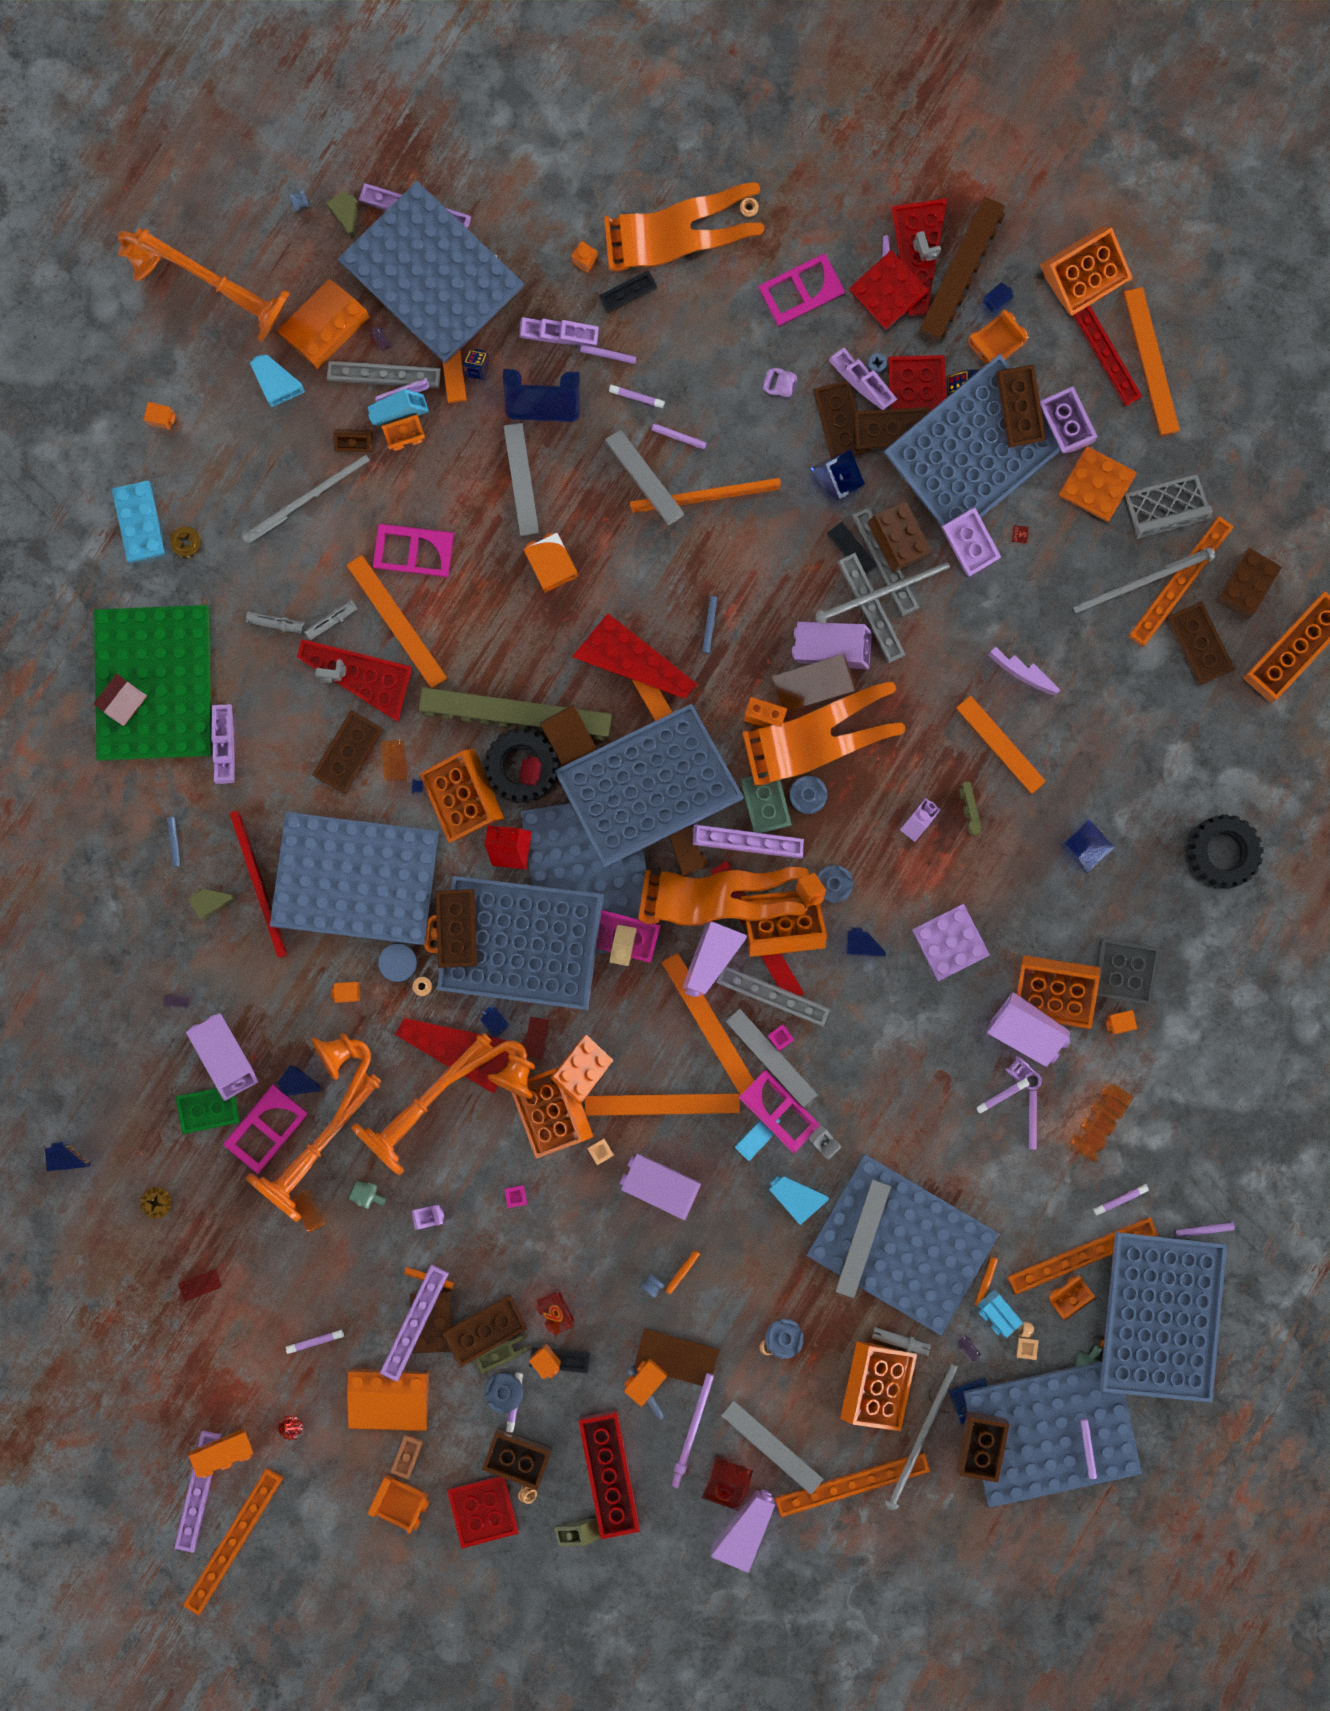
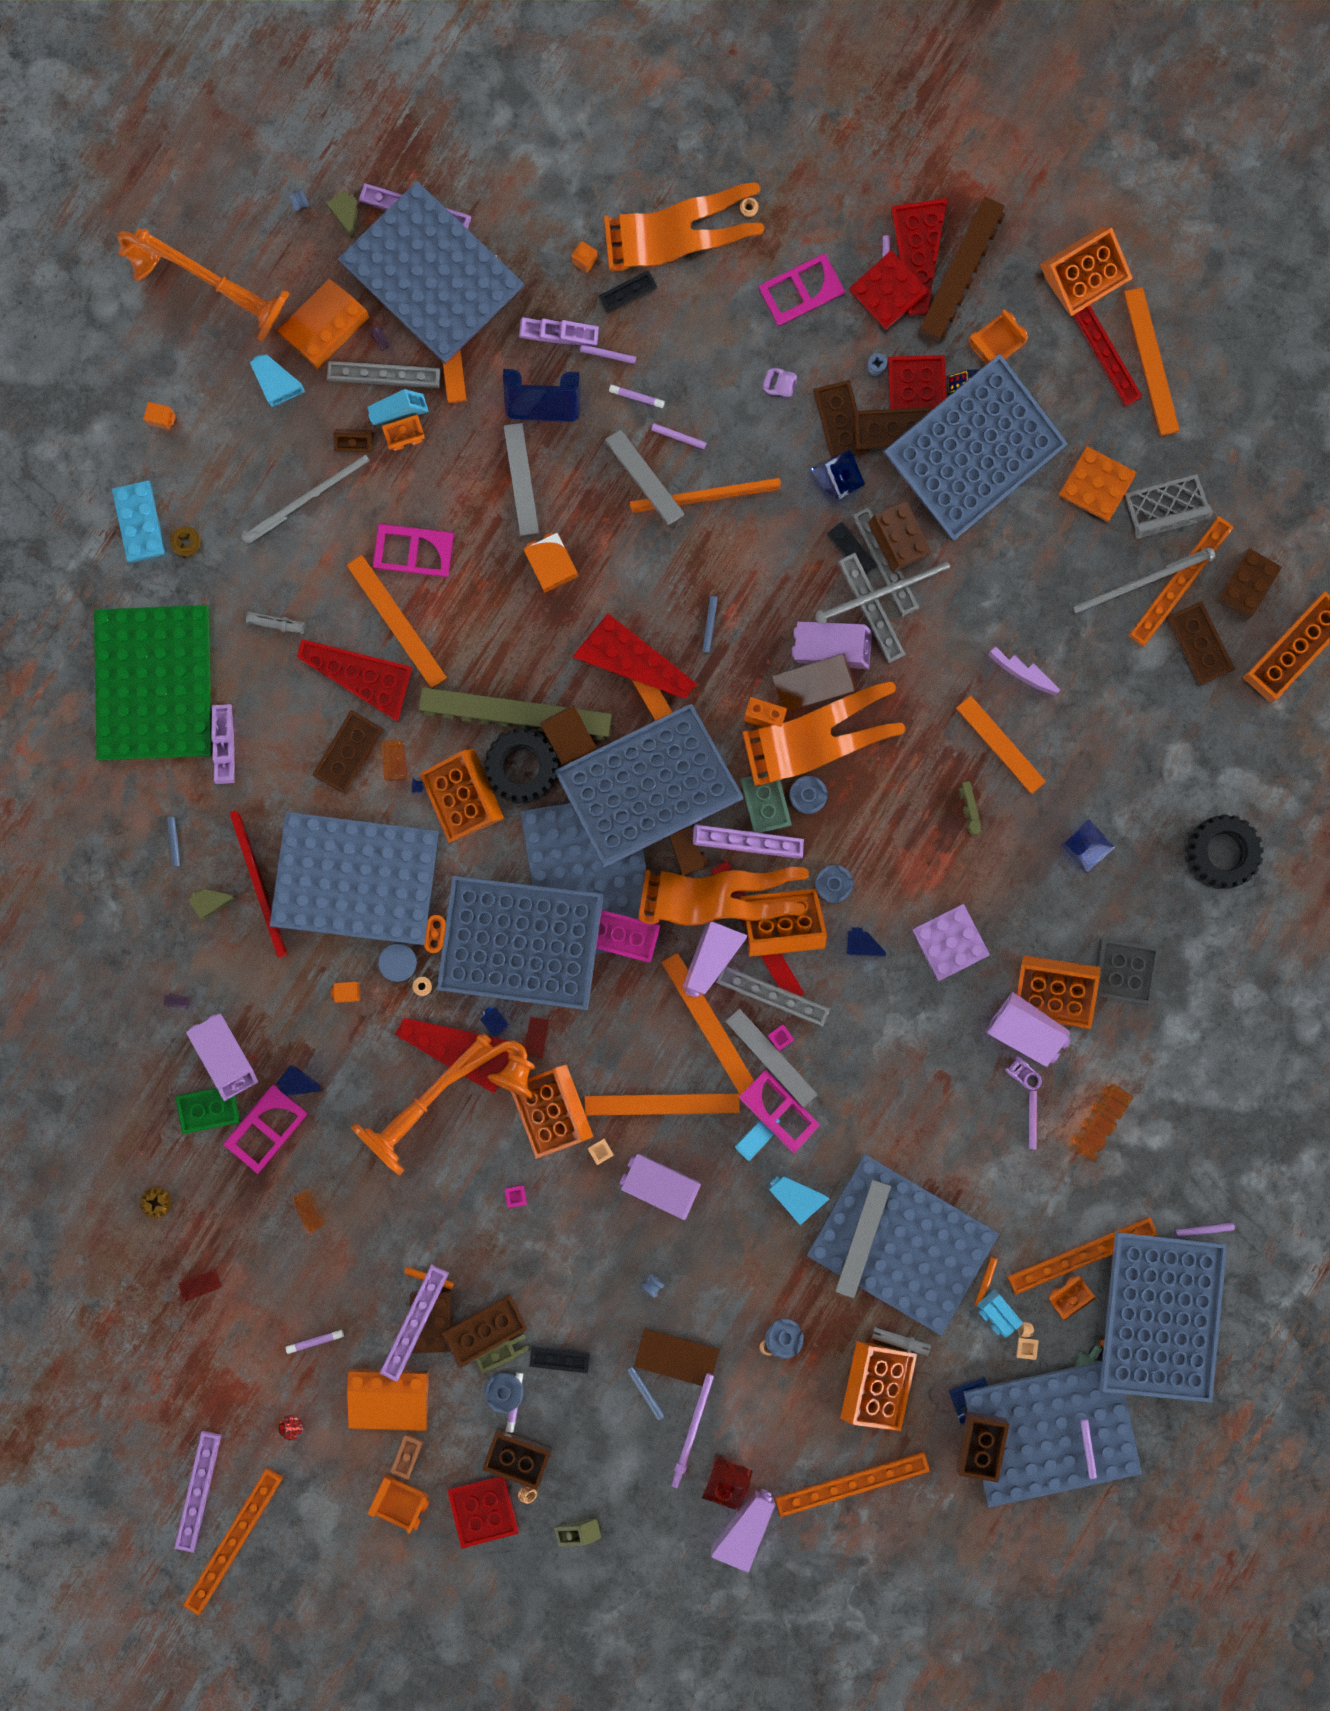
clear blue slope [45,1142,90,1171] -> none
slope [93,674,148,726] -> none
orange brick [188,1428,253,1478] -> none
orange piece [246,1033,381,1222] -> none
light grey pin [304,599,358,641] -> none
light grey bracket [315,659,346,683] -> none
sand green piece [348,1180,386,1209] -> none
lavender axle [375,379,429,402] -> none
lavender bracket [411,1205,444,1230] -> none
reddish brown tile [436,889,477,968] -> none
clear blue slope [463,349,489,381] -> none
red slope [485,825,532,870] -> none
dark red brick [520,756,542,786] -> none
orange brick [529,1343,561,1380] -> none
clear red slope [535,1288,576,1336] -> none
orange plate [551,1035,613,1104] -> none
red brick [578,1409,640,1540] -> none
tan slope [609,924,637,966] -> none
orange brick [624,1358,667,1407] -> none
orange piece [665,1249,701,1295] -> none
light grey tile [721,1400,824,1494] -> none
orange brick [795,873,826,907] -> none
light grey bracket [808,1125,841,1160] -> none
lavender slope [829,348,897,410] -> none
light grey bar [885,1364,958,1510] -> none
lavender slope [900,798,941,842] -> none
light grey bracket [913,231,941,261] -> none
lavender plate [941,507,1001,576] -> none
clear purple pin [957,1336,982,1362] -> none
lavender bar [976,1078,1029,1114] -> none
clear blue brick [982,282,1014,316] -> none
reddish brown tile [996,364,1046,448] -> none
clear red sticker [1012,525,1029,543] -> none
lavender slope [1040,386,1097,453] -> none
lavender bar [1093,1184,1149,1216] -> none
orange brick [1105,1010,1137,1034] -> none

